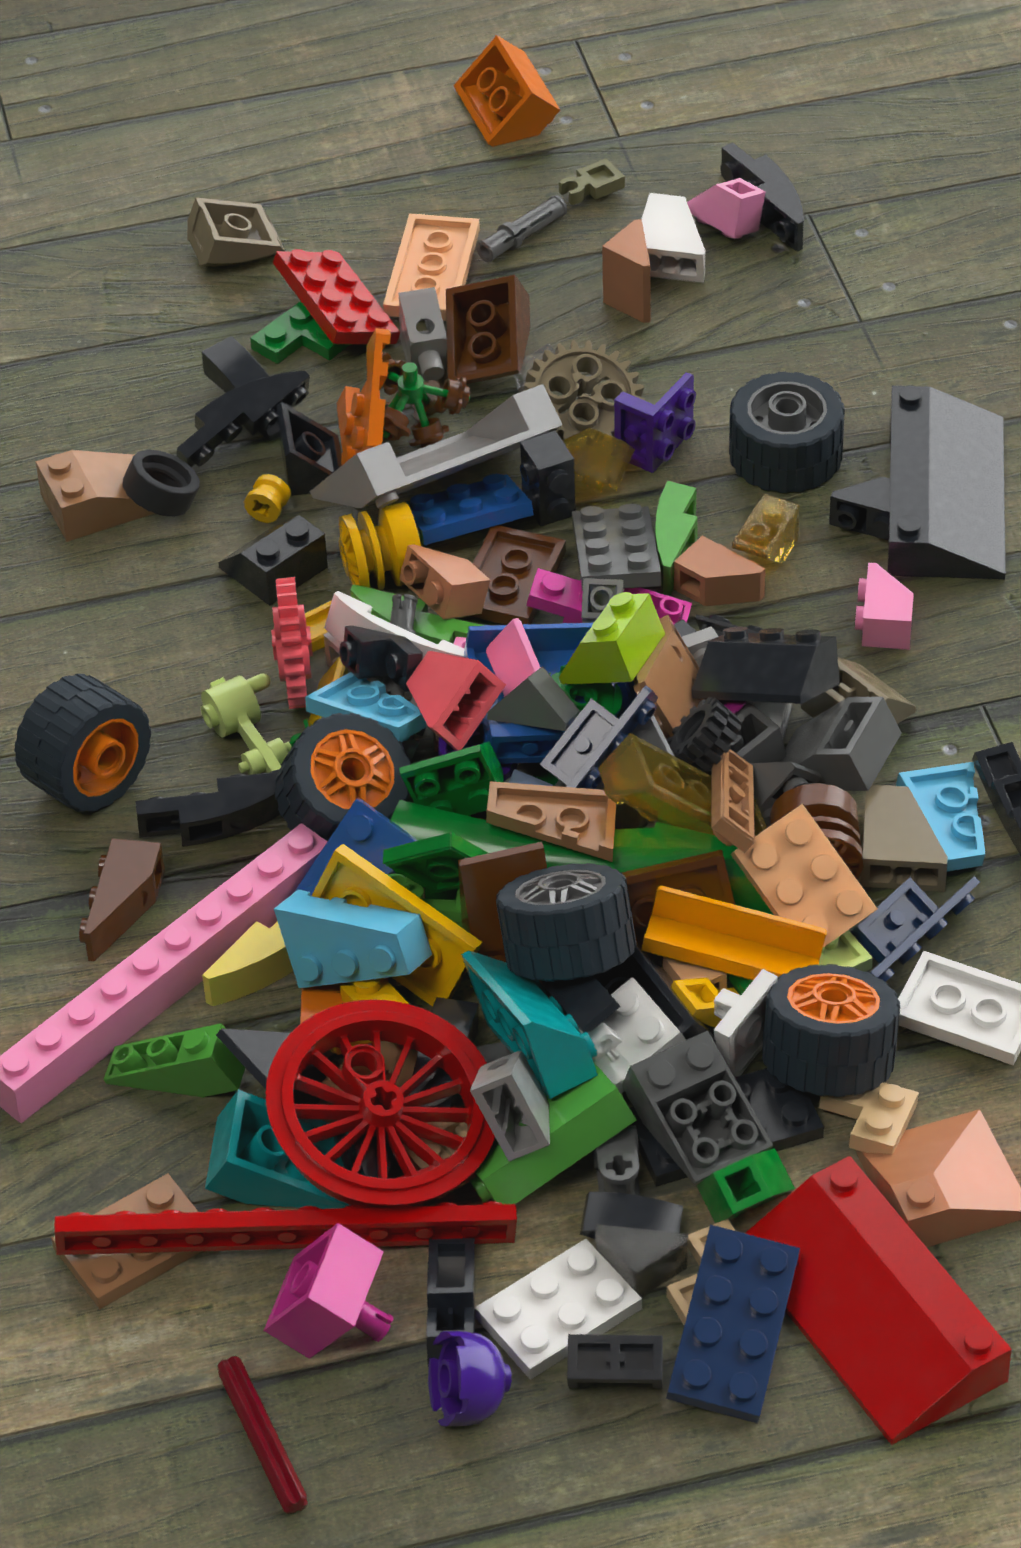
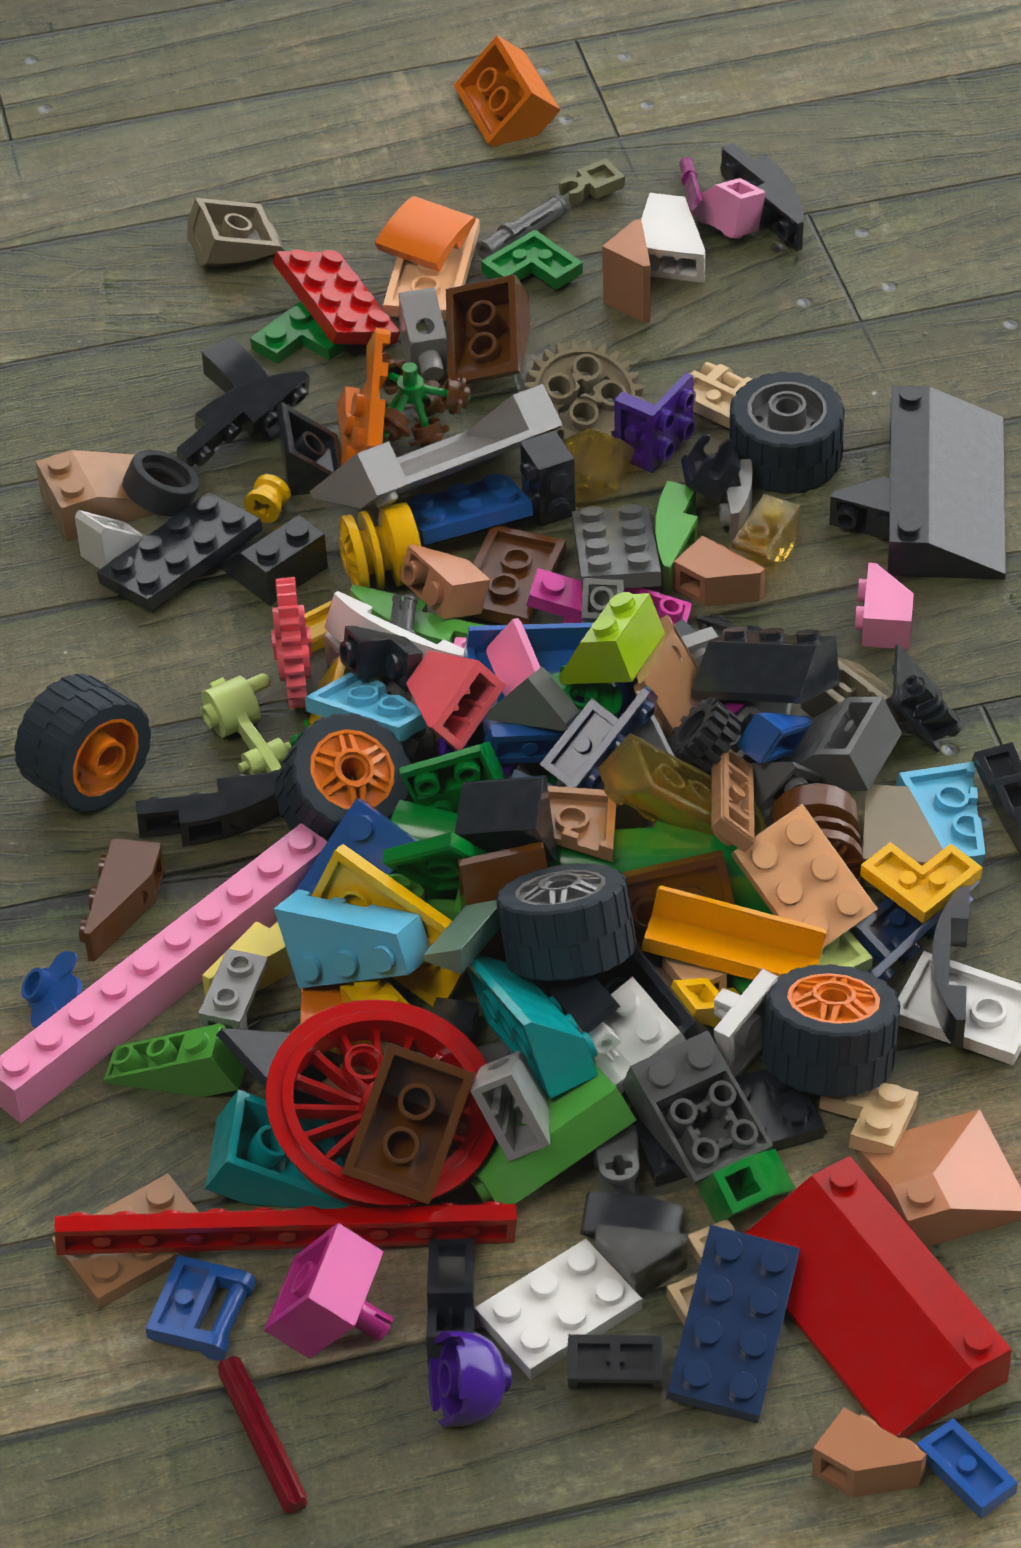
none -> blue plate [21,951,82,1028]
none -> white slope [75,510,146,569]
none -> black plate [97,492,263,611]
none -> blue plate [145,1255,257,1361]
none -> light grey bracket [198,949,267,1030]
none -> reddish brown slope [342,1043,476,1205]
none -> orange slope [375,196,476,272]
none -> sand green slope [423,900,500,974]
none -> black slope [455,775,558,862]
none -> green plate [481,230,583,290]
none -> magenta piece [679,157,703,212]
none -> black hinge [681,433,741,503]
none -> tan plate [690,362,752,428]
none -> light grey slope [719,459,752,542]
none -> blue slope [737,713,812,764]
none -> nougat slope [812,1407,927,1498]
none -> yellow plate [860,842,983,924]
none -> black hinge [891,644,961,753]
none -> blue plate [917,1418,1018,1519]
none -> black slope [930,886,970,1048]

